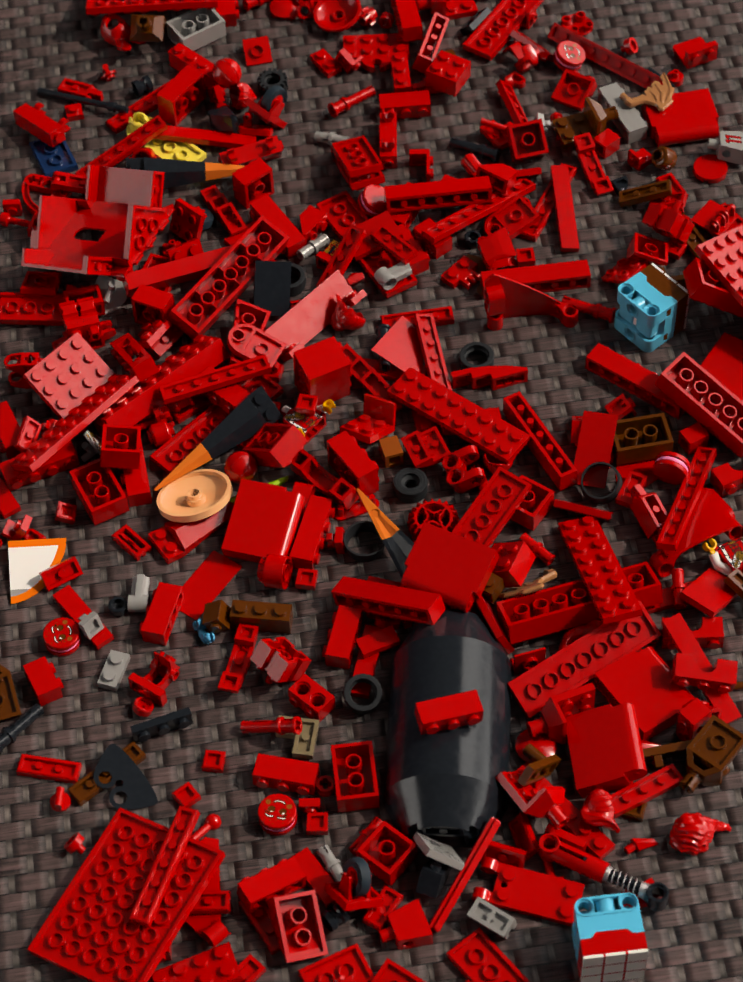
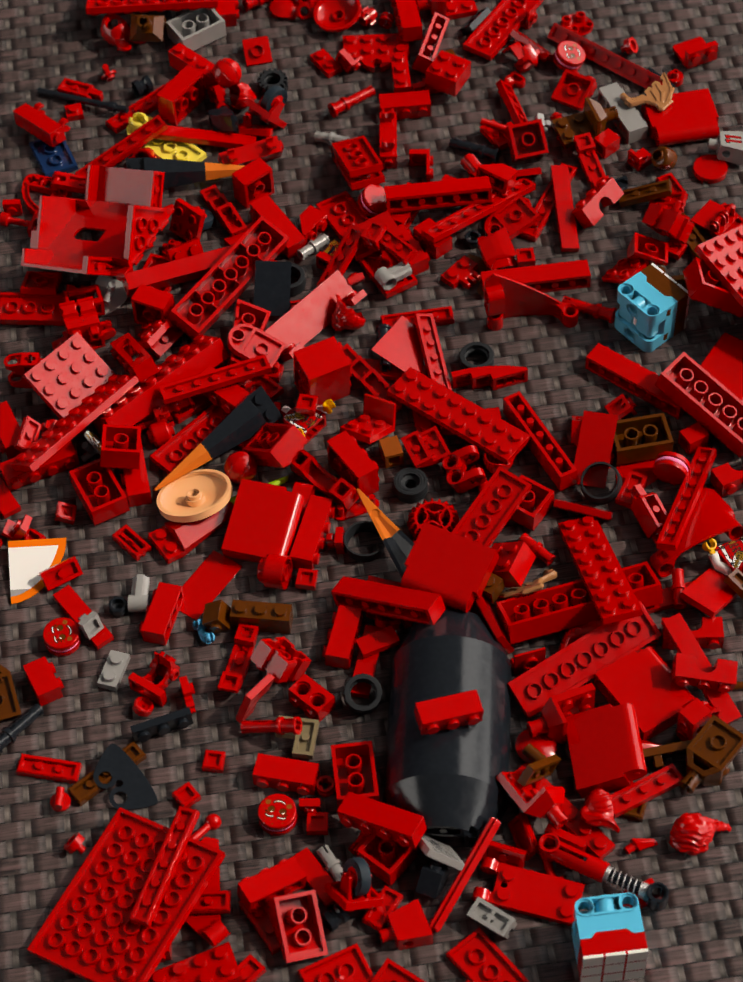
none -> red plate [179,675,196,714]
none -> red tile [235,673,275,724]
none -> red brick [337,791,427,849]
none -> red bracket [360,219,388,251]
none -> arch [572,177,624,229]

